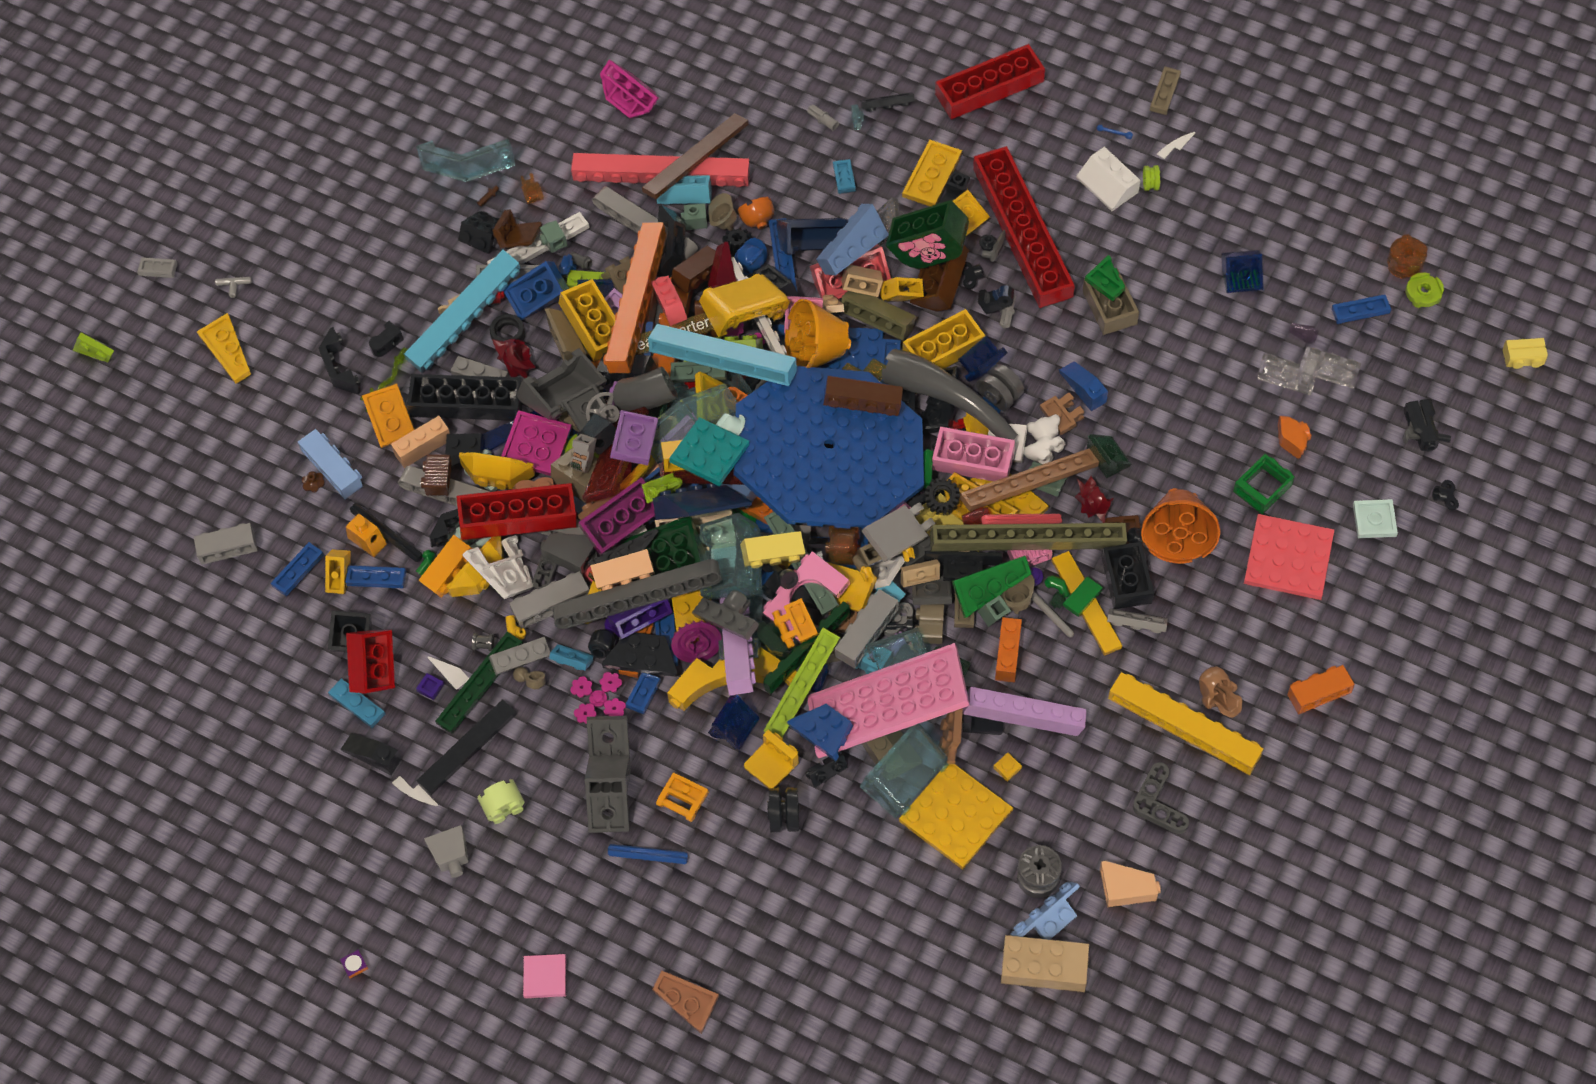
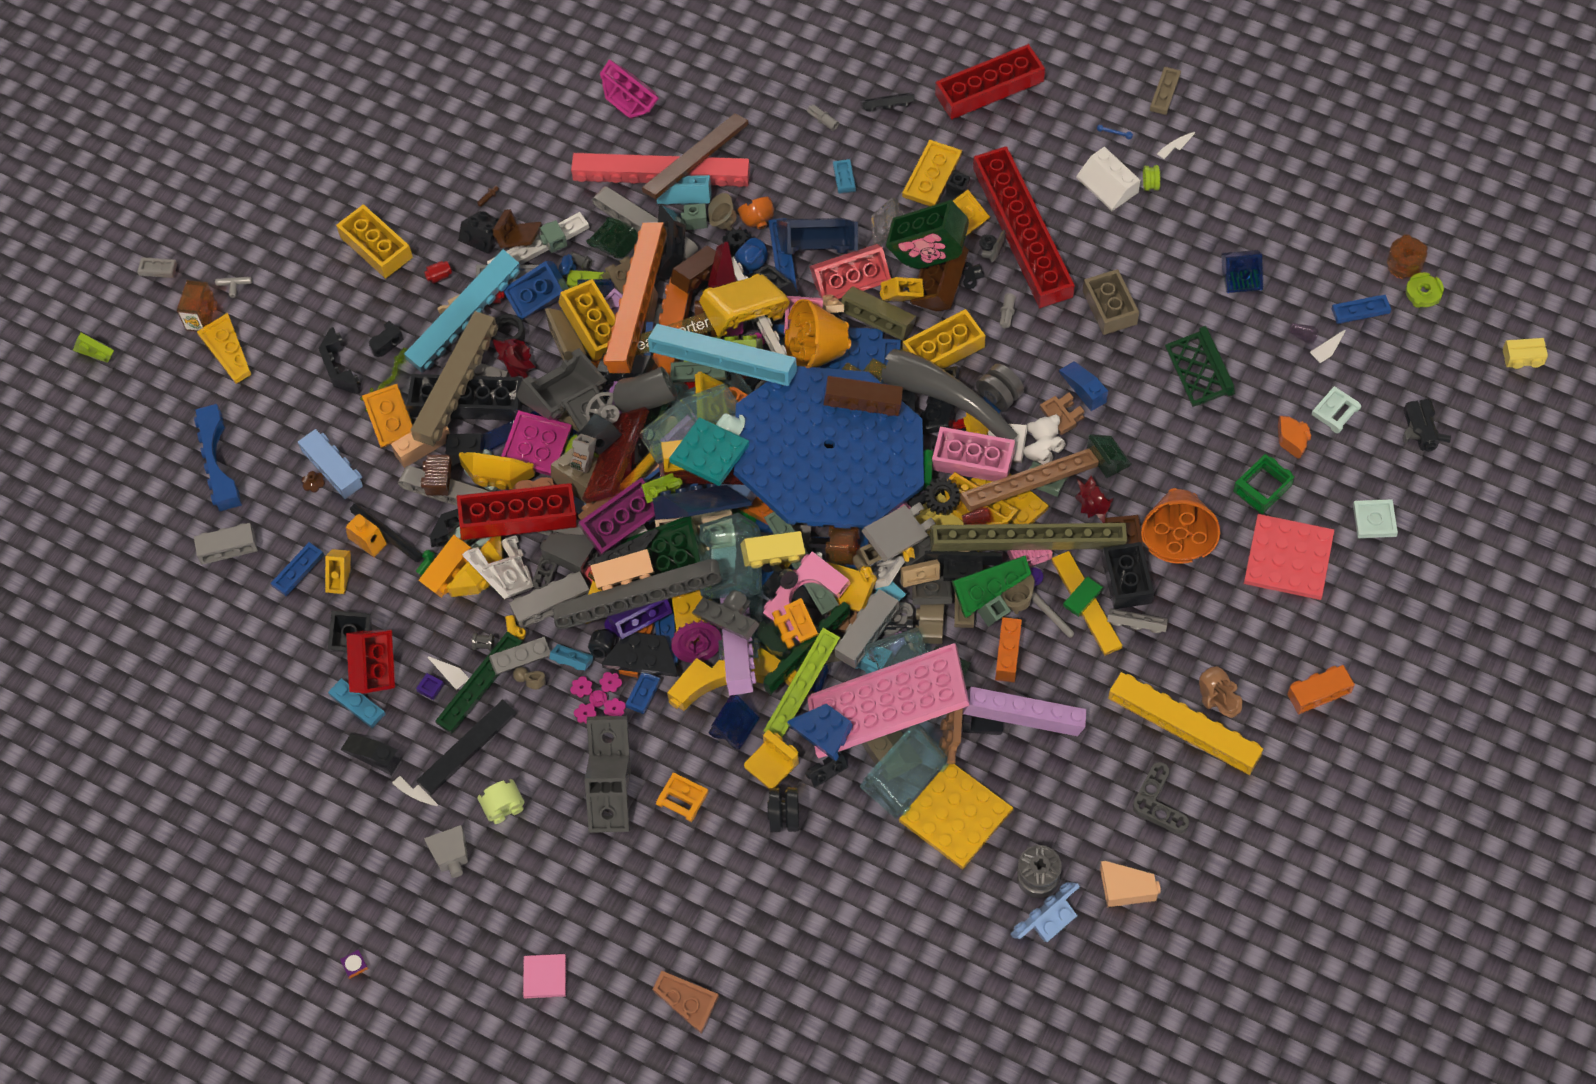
blue plate [345,565,406,588] -> none
clear light blue windscreen [416,139,515,182] -> none
clear orange plate [520,173,544,204] -> none
blue axle [608,844,688,864] -> none
medium lavender tile [610,410,658,466] -> none
coral brick [651,275,687,326] -> none
medium blue wedge [817,204,889,275] -> none
tan brick [841,265,883,297] -> none
clear light blue plate [851,104,864,130] -> none
clear blue bracket [958,336,1008,382] -> none
black leg [978,285,1014,314] -> none
coral axle [981,514,1062,525] -> none
yellow plate [993,753,1022,782] -> none
tan brick [1001,935,1089,992] -> none
green arm [1044,575,1070,599] -> none
clear green plate [1049,591,1066,609] -> none
green wing [1085,255,1125,302] -> none
black plate [1127,527,1143,544] -> none
clear bracket [1257,347,1361,395] -> none
black piece [1432,480,1459,511] -> none
none -> clear orange brick [177,280,217,331]
none -> blue arch [194,404,242,511]
none -> yellow brick [336,204,413,279]
none -> dark tan brick [410,311,498,447]
none -> red brick [424,261,452,284]
none -> clear green slope [586,217,638,258]
none -> dark green fence [1165,326,1235,407]
none -> white sticker [1310,330,1346,363]
none -> light aqua plate [1311,386,1361,433]

